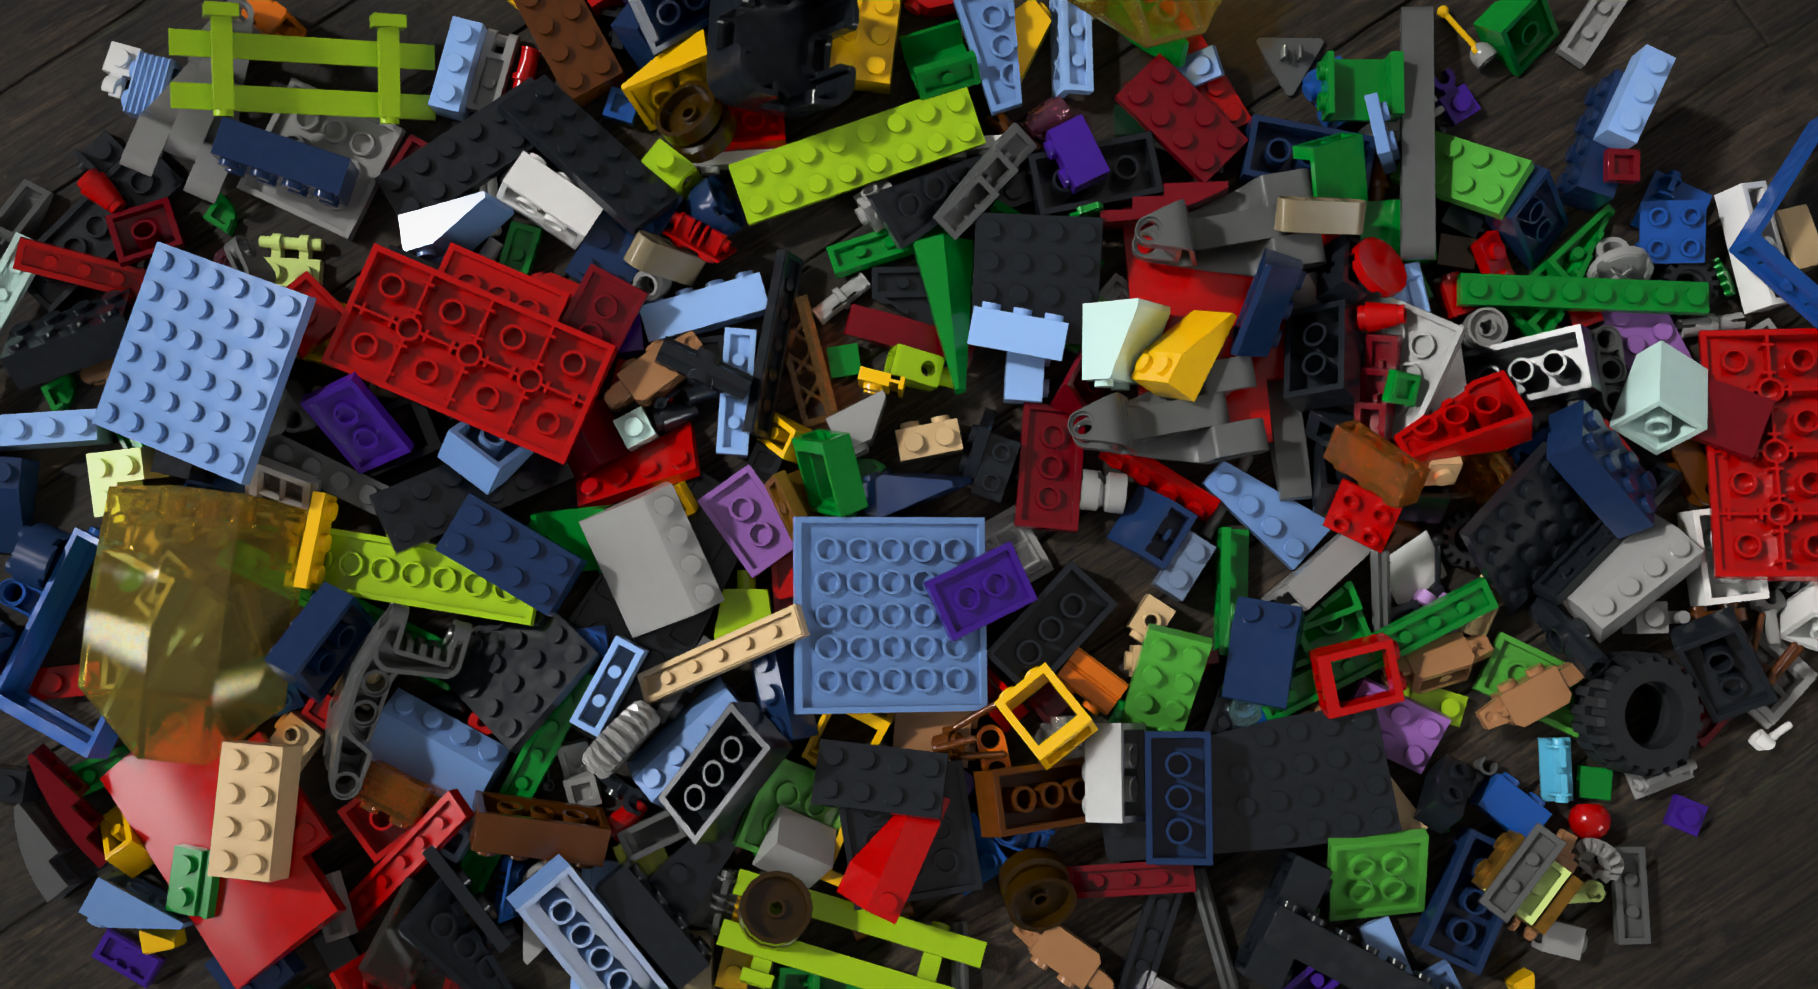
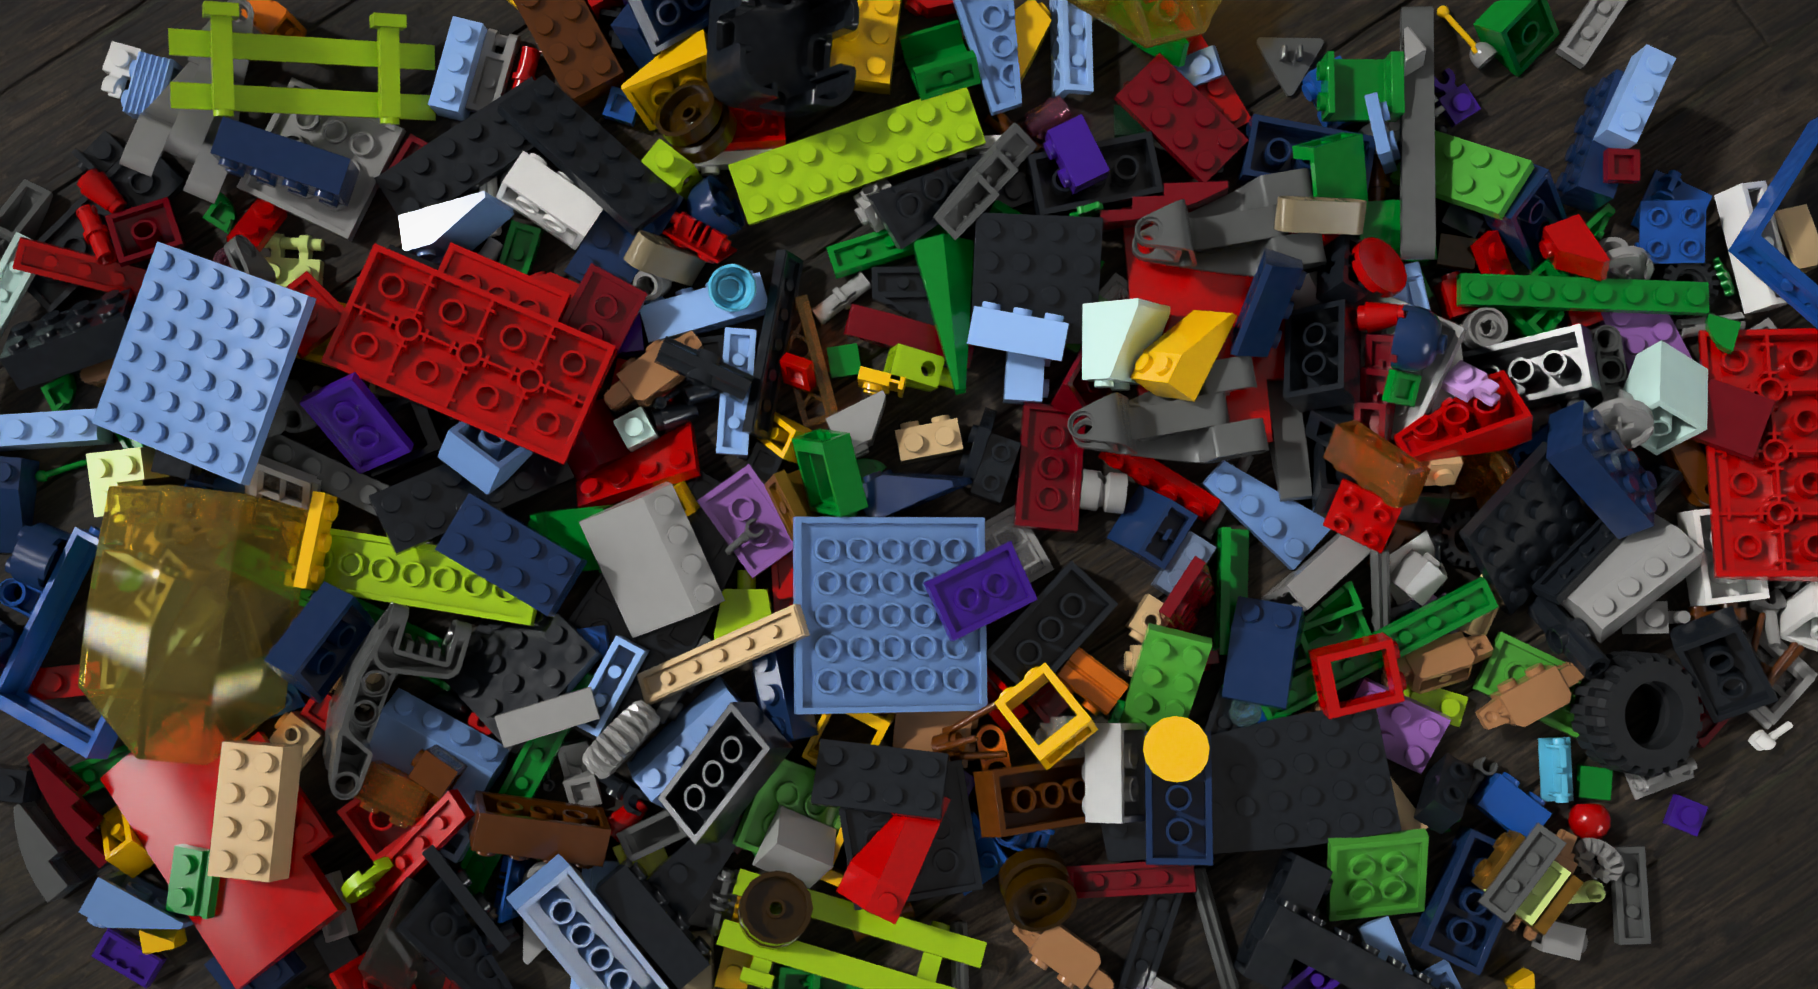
none -> green hinge [35,458,87,482]
none -> red pin [76,204,118,265]
none -> red plate [227,198,287,252]
none -> lime plate [341,857,394,903]
none -> reddish brown brick [408,744,468,799]
none -> light grey tile [495,686,600,748]
none -> medium azure hair [708,264,756,312]
none -> dark grey hand [724,518,764,555]
none -> red plate [780,352,816,392]
none -> yellow tile [1143,716,1210,783]
none -> dark red plate [1159,556,1216,633]
none -> light grey brick [1390,549,1448,607]
none -> dark blue cylinder [1391,304,1448,371]
none -> light grey slope [1401,27,1426,76]
none -> lavender plate [1441,360,1501,406]
none -> red slope [1539,214,1610,281]
none -> light grey tile [1593,388,1654,450]
none -> green tile [1705,314,1741,354]

